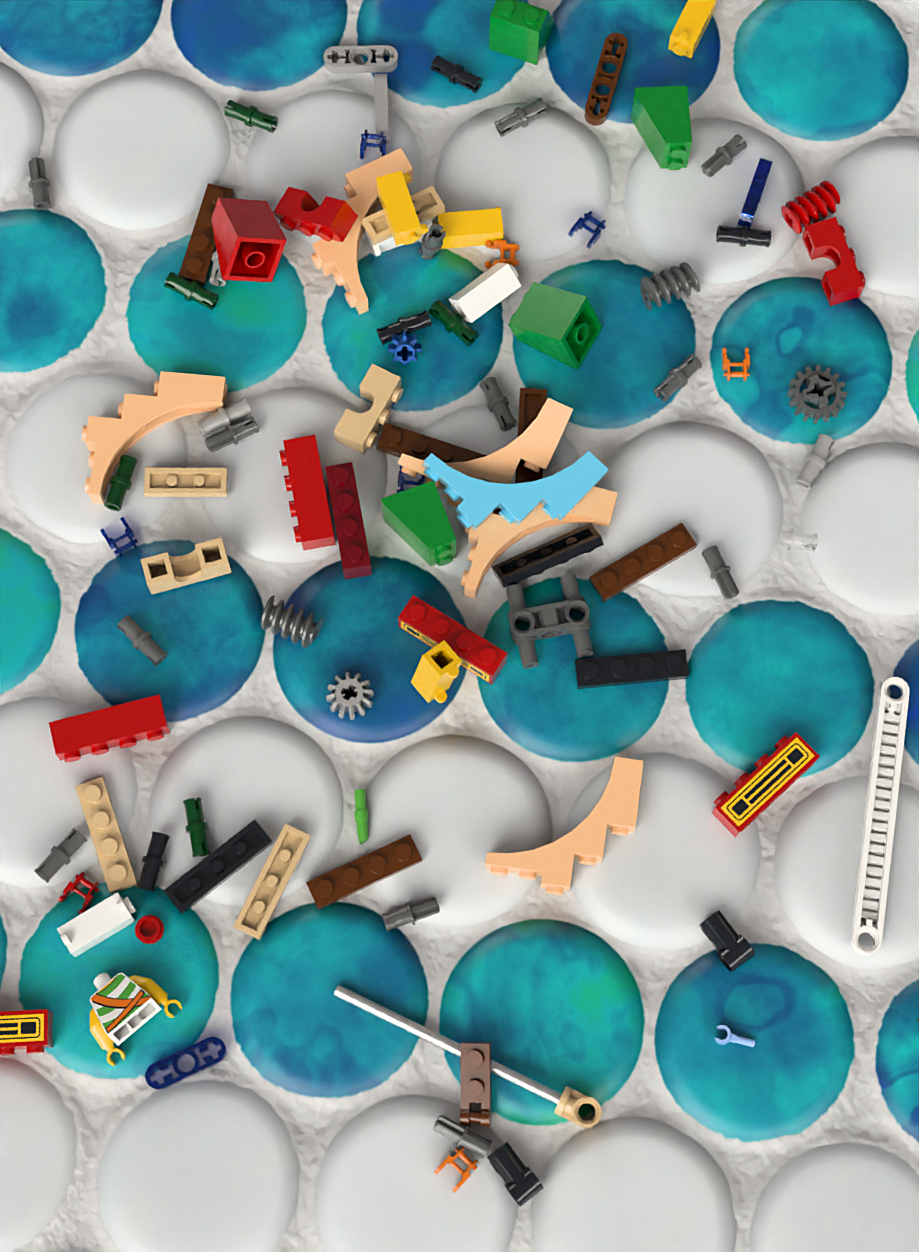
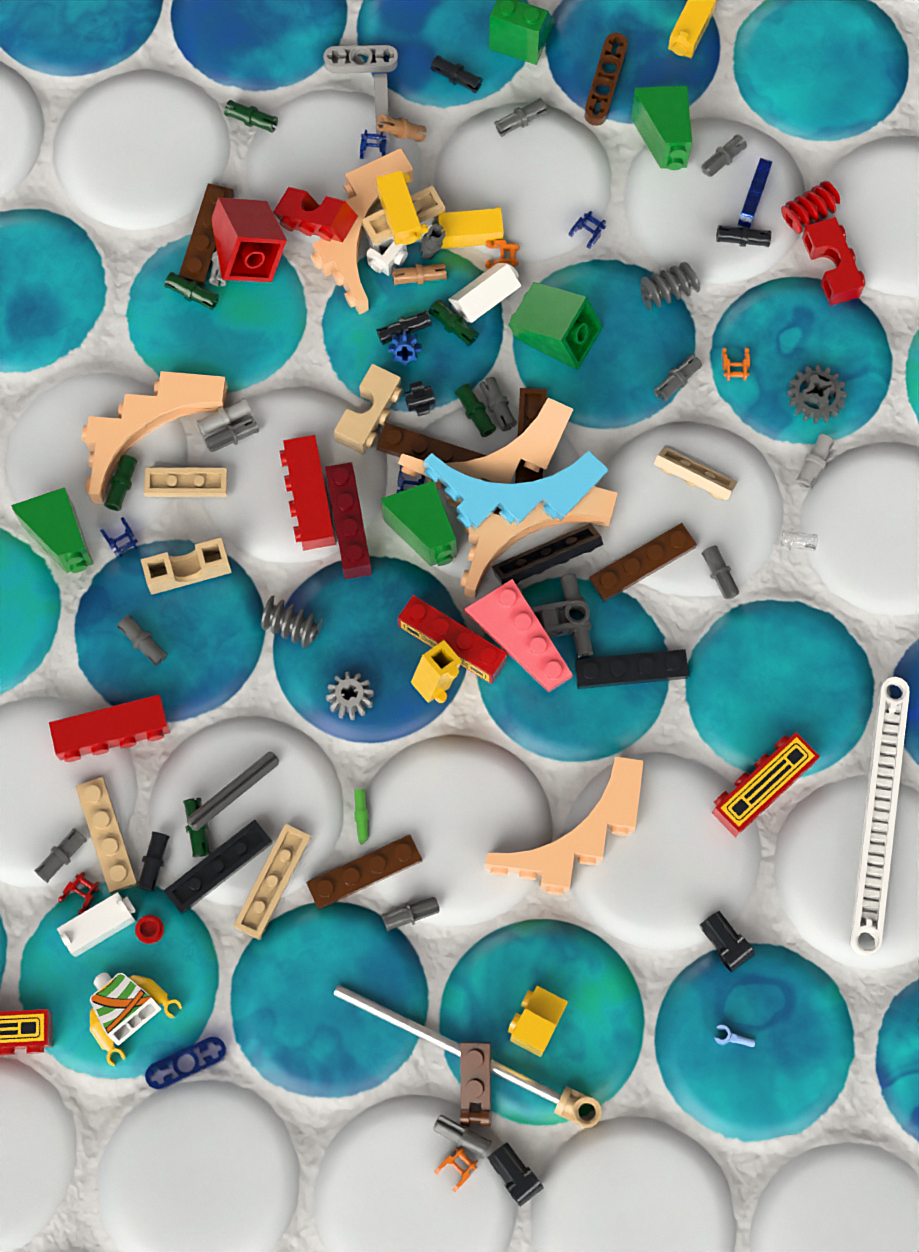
dark grey axle [29,157,51,210] -> none
none -> green slope [11,487,93,573]
none -> dark grey axle [187,752,279,831]
none -> white bracket [367,241,408,276]
none -> medium nougat pin [376,114,427,142]
none -> medium nougat pin [392,263,447,286]
none -> black gear [404,381,435,416]
none -> dark green pin [455,384,496,437]
none -> coral wedge [464,579,573,693]
none -> yellow brick [508,986,568,1057]
none -> tan plate [654,446,737,500]

